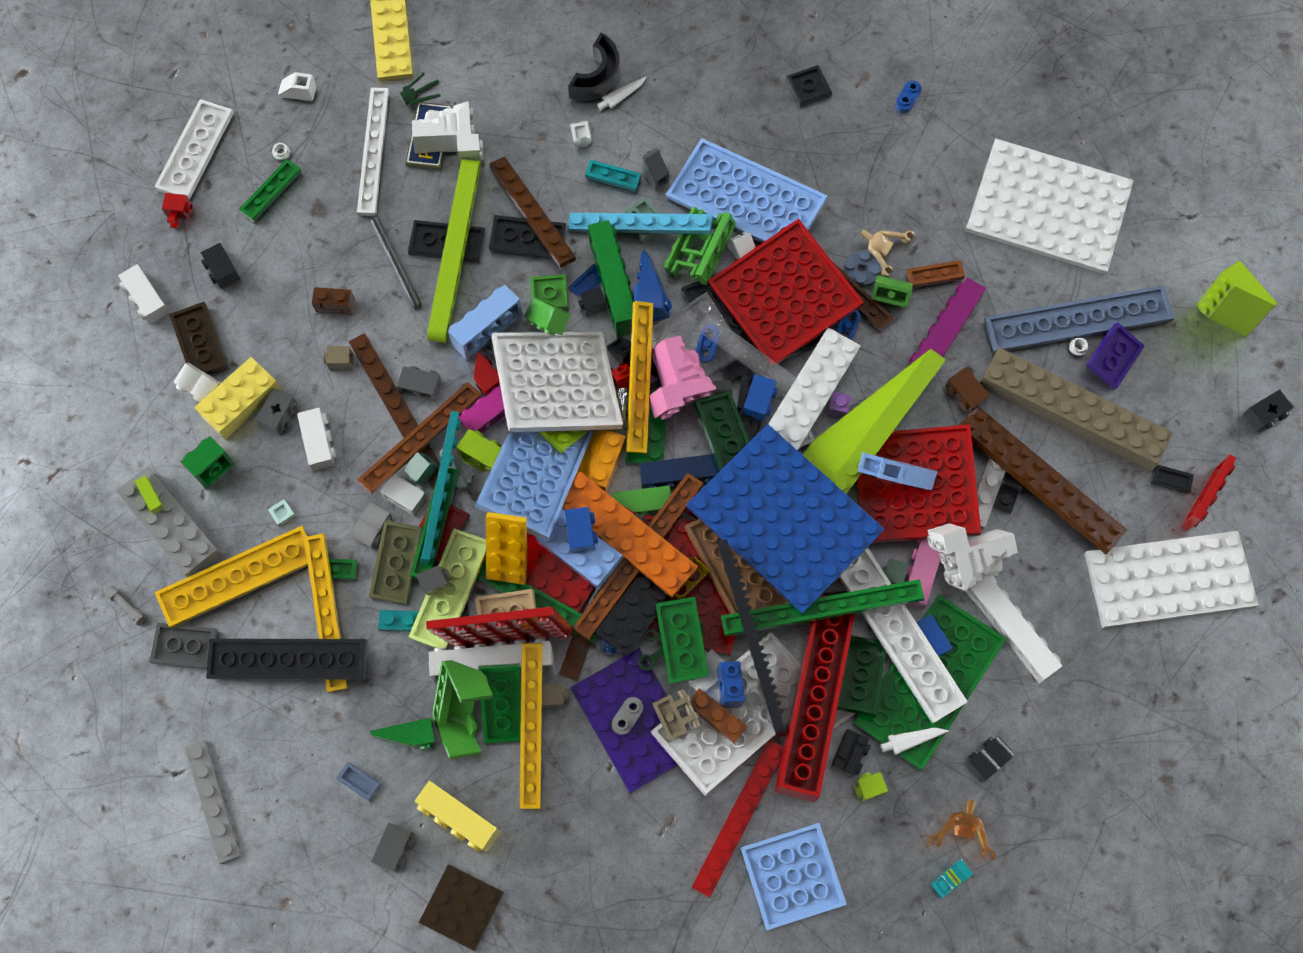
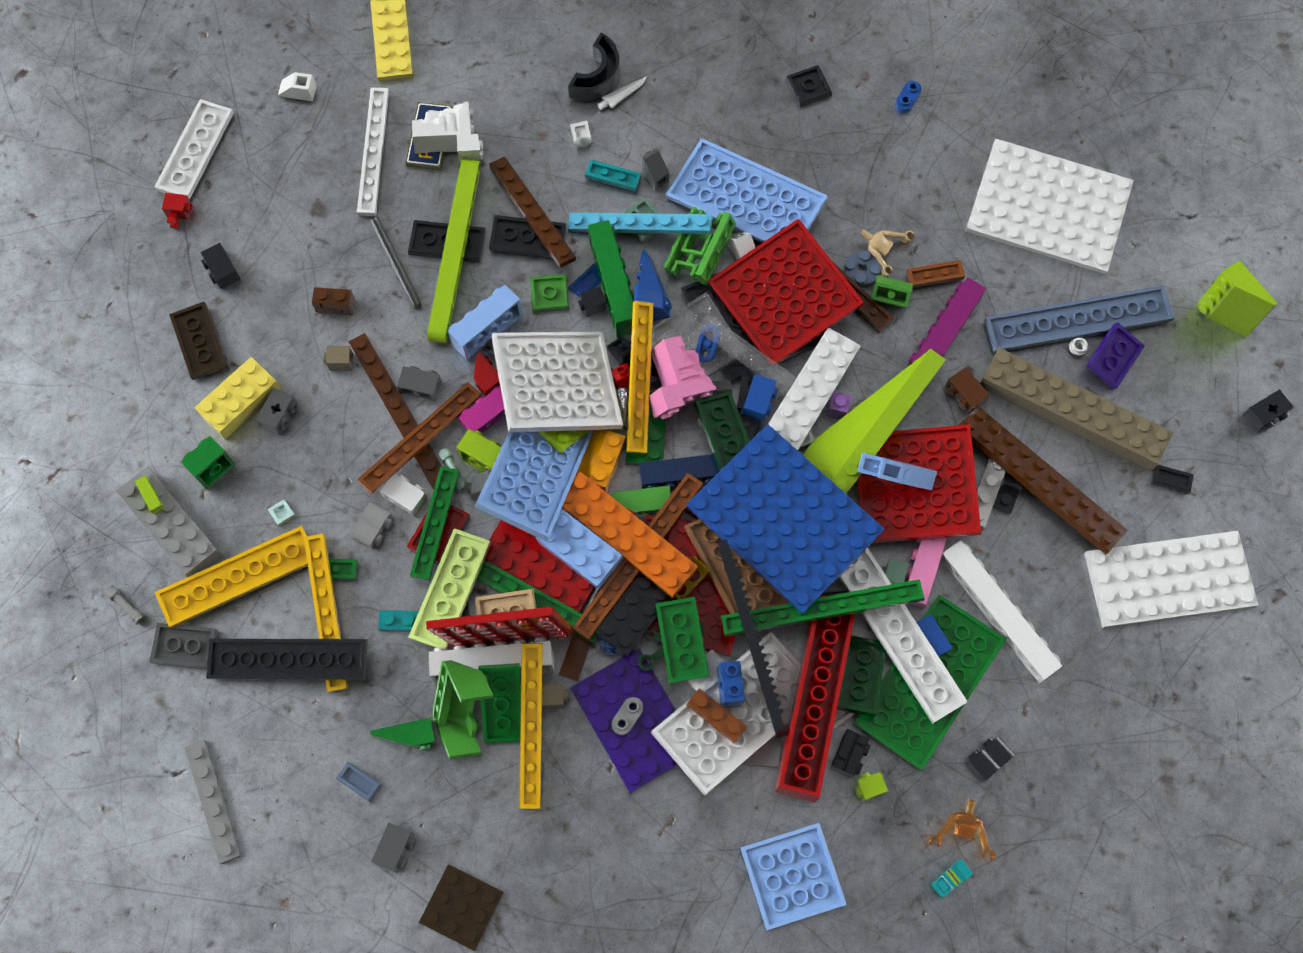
white brick [118,264,170,324] -> none
white brick [174,362,220,402] -> none
green plate [239,159,302,222] -> none
white plate [272,143,290,160] -> none
white brick [297,408,337,471] -> none
olive tile [369,520,423,605] -> none
dark green plant [400,72,441,106] -> none
brick [404,452,439,484] -> none
light yellow brick [414,780,501,853] -> none
dark grey brick [416,565,452,595] -> none
teal plate [420,411,461,565] -> none
yellow plate [486,512,527,585] -> none
bright green brick [524,296,571,336] -> none
blue brick [565,506,599,553] -> none
dark tan plate [652,689,702,742] -> none
red plate [692,740,784,898] -> none
blue plate [836,310,861,340] -> none
white bar [881,728,949,755] -> none
white brick [927,523,1018,590] -> none
red plate [1181,454,1237,531] -> none

